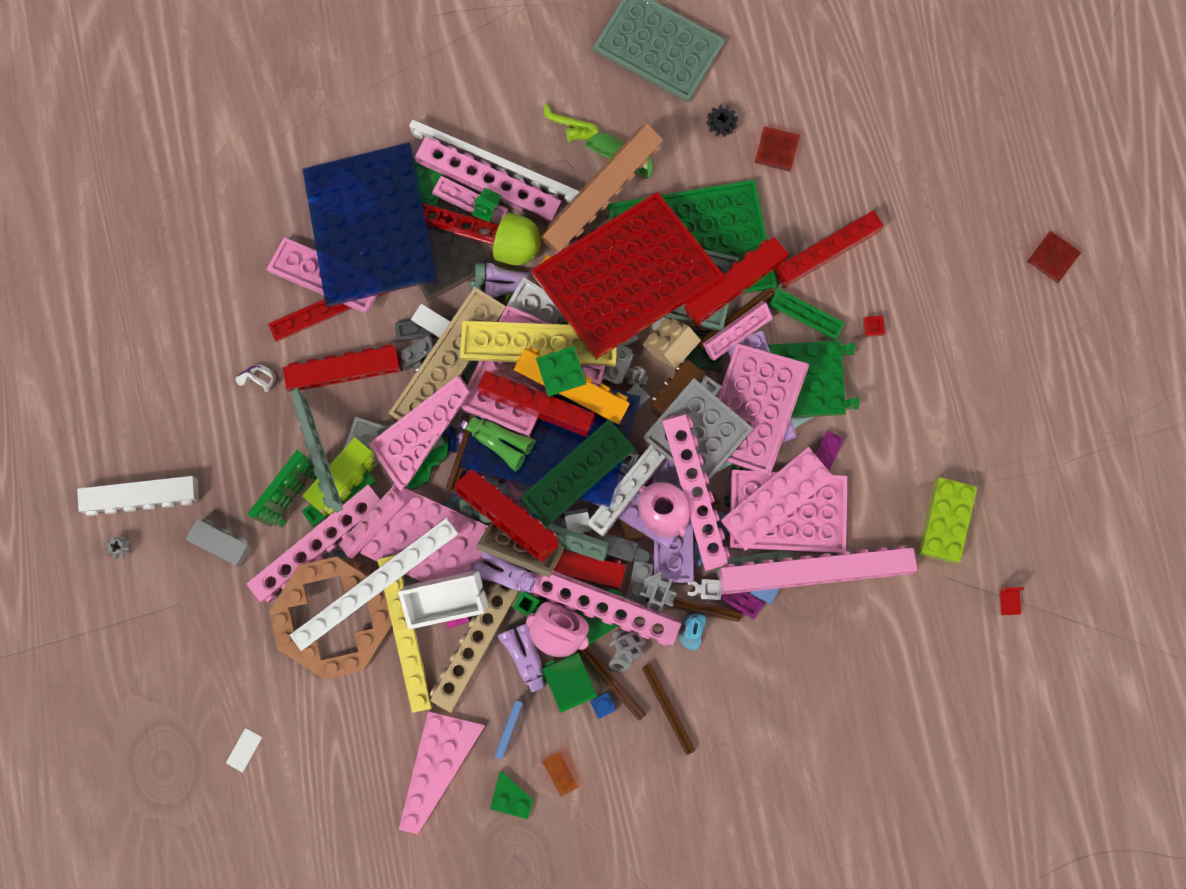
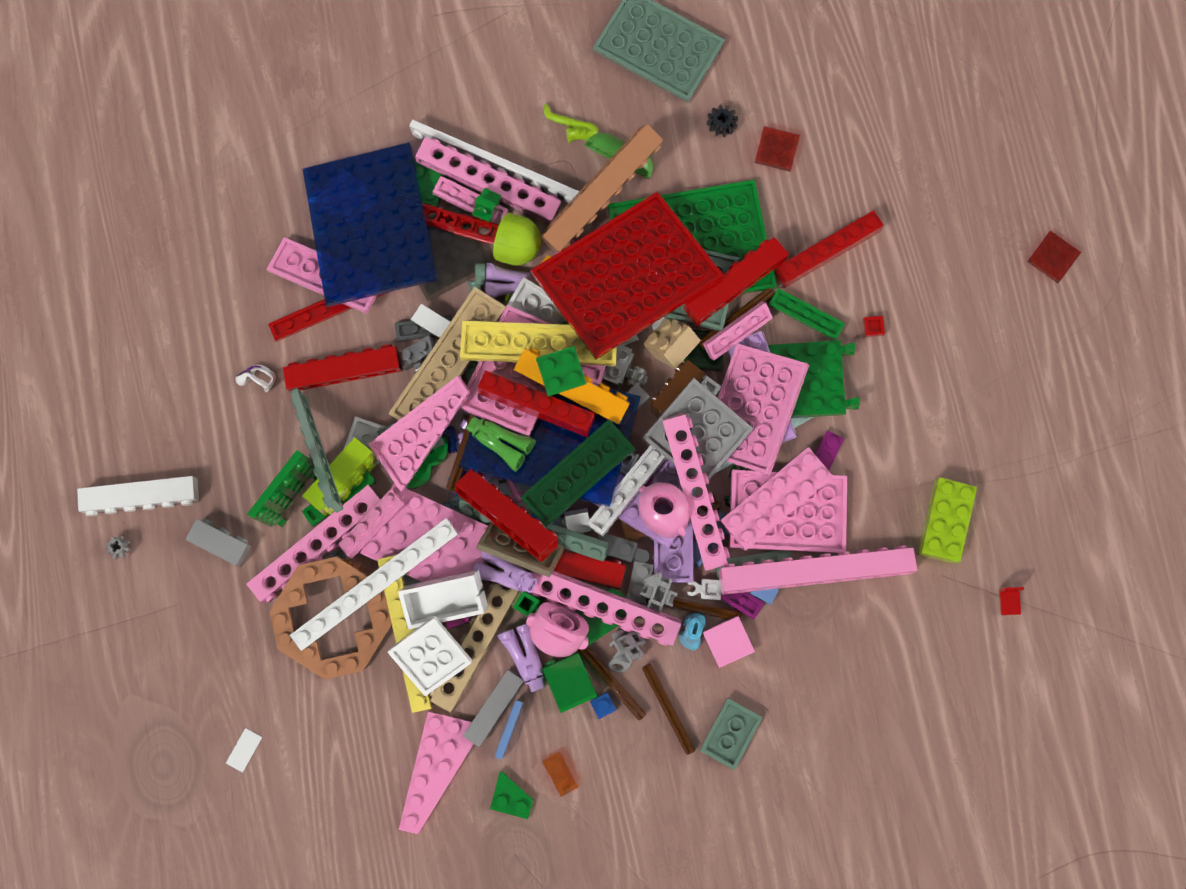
none -> white plate [388,616,472,696]
none -> light grey tile [463,670,524,747]
none -> sand green plate [699,698,763,770]
none -> bright pink tile [703,616,755,668]

